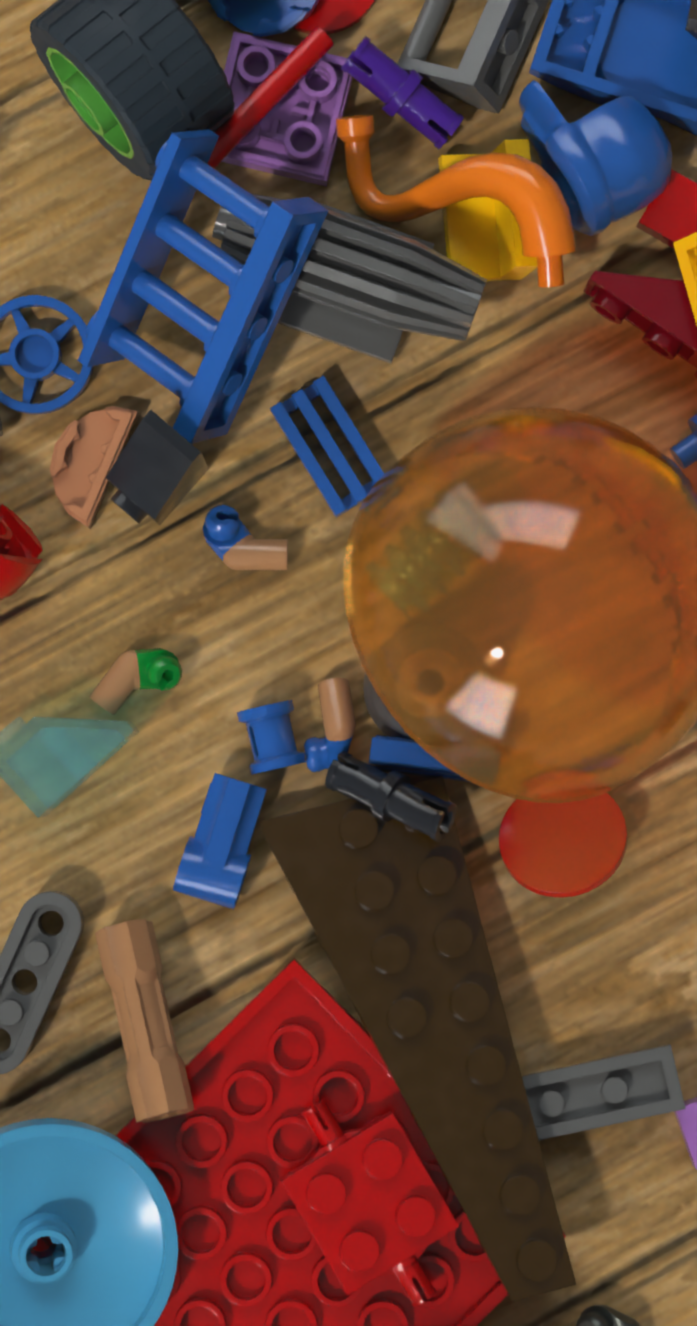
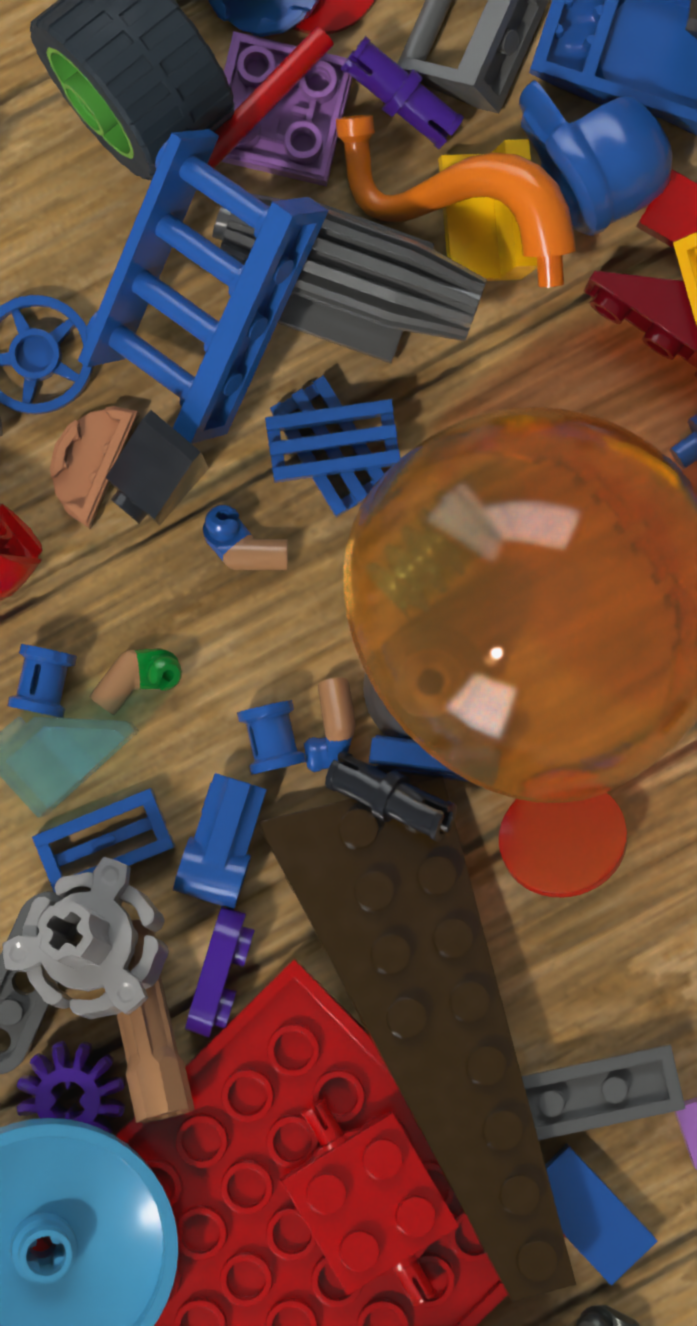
none -> light grey piece [2,857,169,1019]
none -> blue bush [7,644,77,718]
none -> dark purple gear [16,1041,126,1133]
none -> blue tile [32,788,176,892]
none -> dark purple plate [185,907,255,1037]
none -> blue tile [265,399,401,483]
none -> blue tile [545,1143,658,1286]

